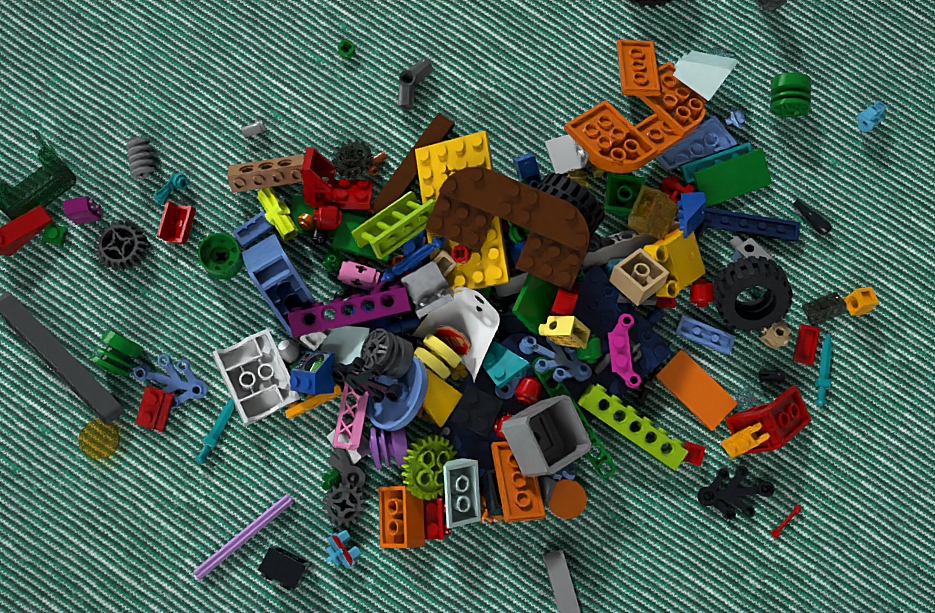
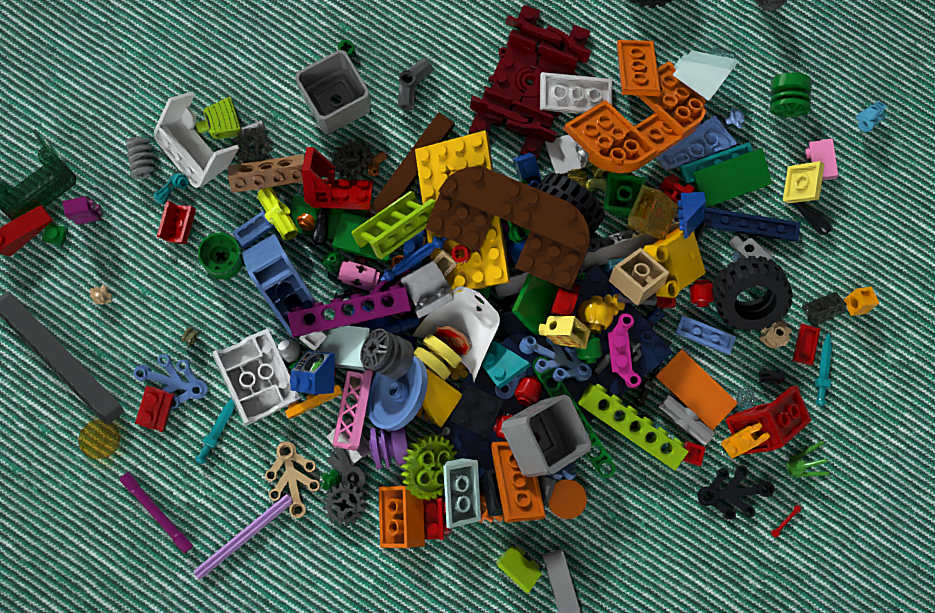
green wheel [90,328,145,377] -> none
dark grey gear [94,220,148,271] -> none
black brick [258,545,311,590] -> none
red head [313,204,341,230] -> none
medium azure hips [325,530,362,569] -> none
black plant [330,357,403,403] -> none
none -> tan plant [90,285,112,305]
none -> magenta piece [119,472,194,554]
none -> white windscreen [154,92,239,188]
none -> olive bush [181,327,200,346]
none -> lime torso [195,97,243,139]
none -> clear smoke gear [231,127,274,163]
none -> tan plant [265,441,320,518]
none -> light grey plate [295,50,372,134]
none -> dark red piece [468,5,591,161]
none -> lime slope [495,545,542,594]
none -> white tile [540,72,612,114]
none -> yellow plant [577,296,614,334]
none -> yellowish green arm [585,178,607,193]
none -> yellow plant [604,294,625,316]
none -> light grey piece [658,395,715,446]
none -> light yellow tile [783,161,825,204]
none -> bright green plant [786,441,829,478]
none -> bright pink brick [805,138,838,181]

